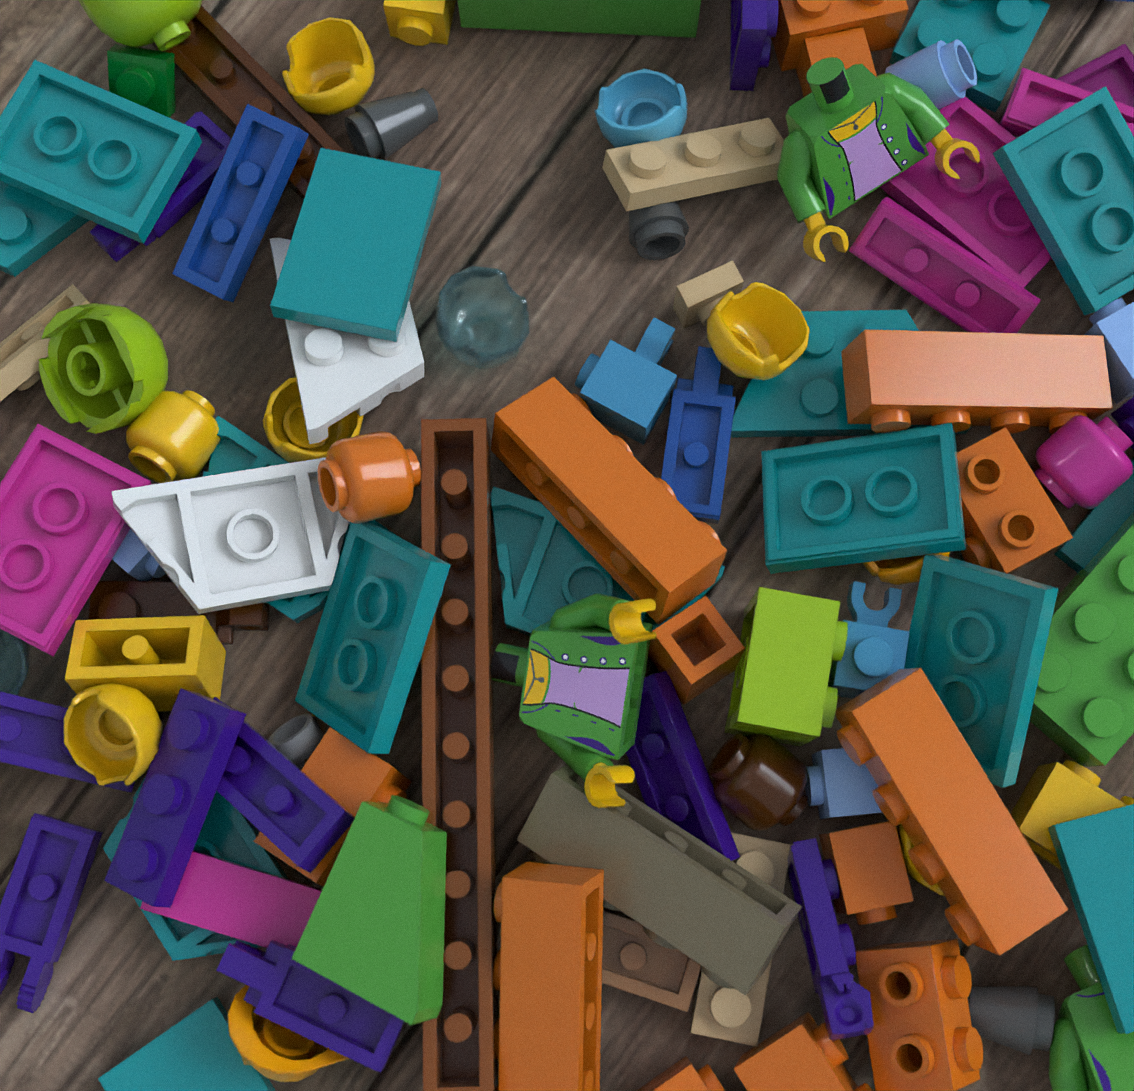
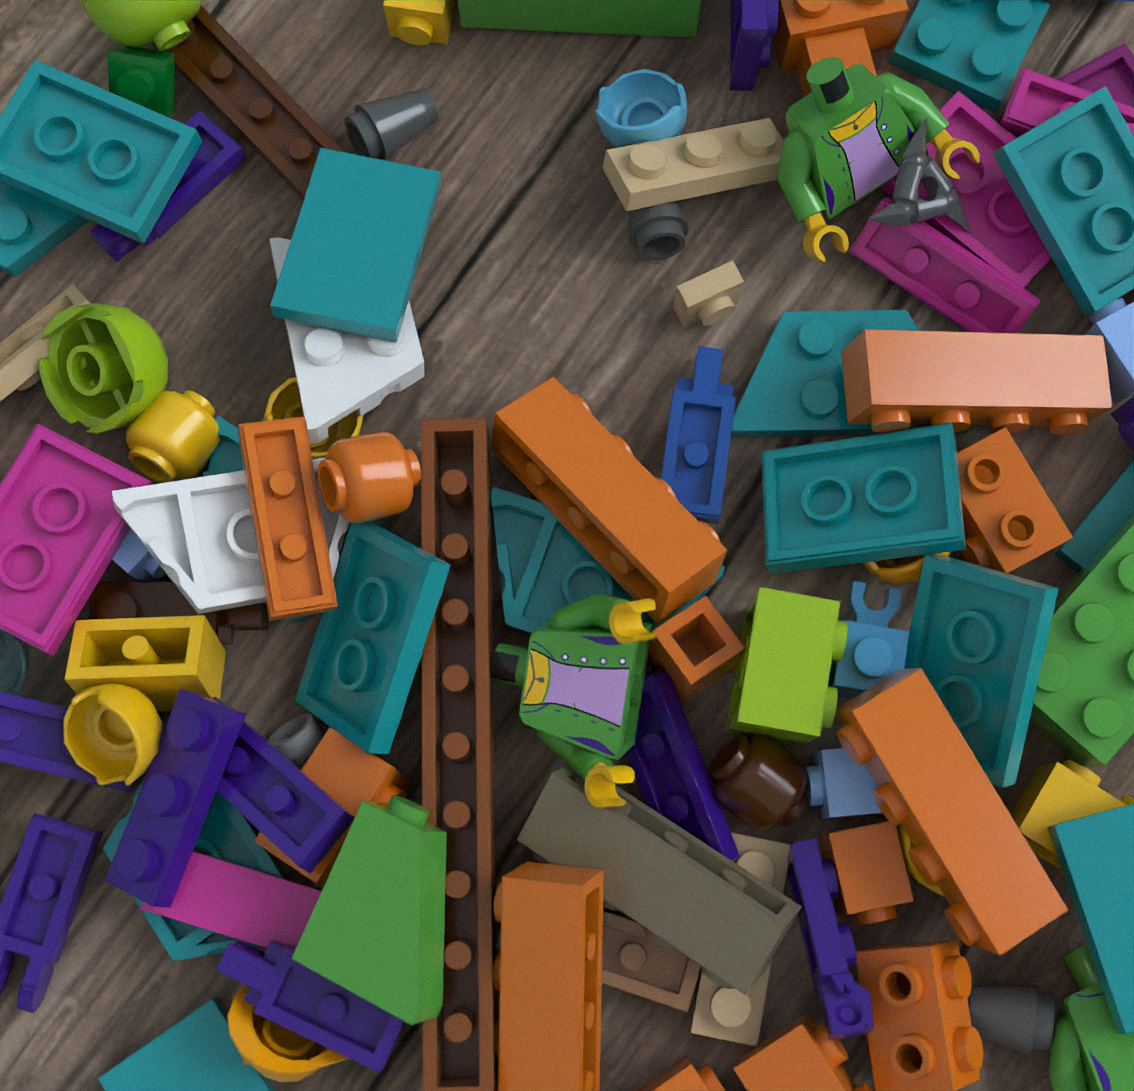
blue plate [172,104,309,303] -> none
yellow hair [282,17,375,115] -> none
clear light blue hair [435,266,529,369] -> none
dark azure brick [575,317,677,445] -> none
yellow hair [707,282,810,380] -> none
light blue brick [885,39,977,110] -> none
dark pink head [1034,415,1134,510] -> none
none -> orange tile [238,416,338,621]
none -> dark grey piece [867,118,971,234]

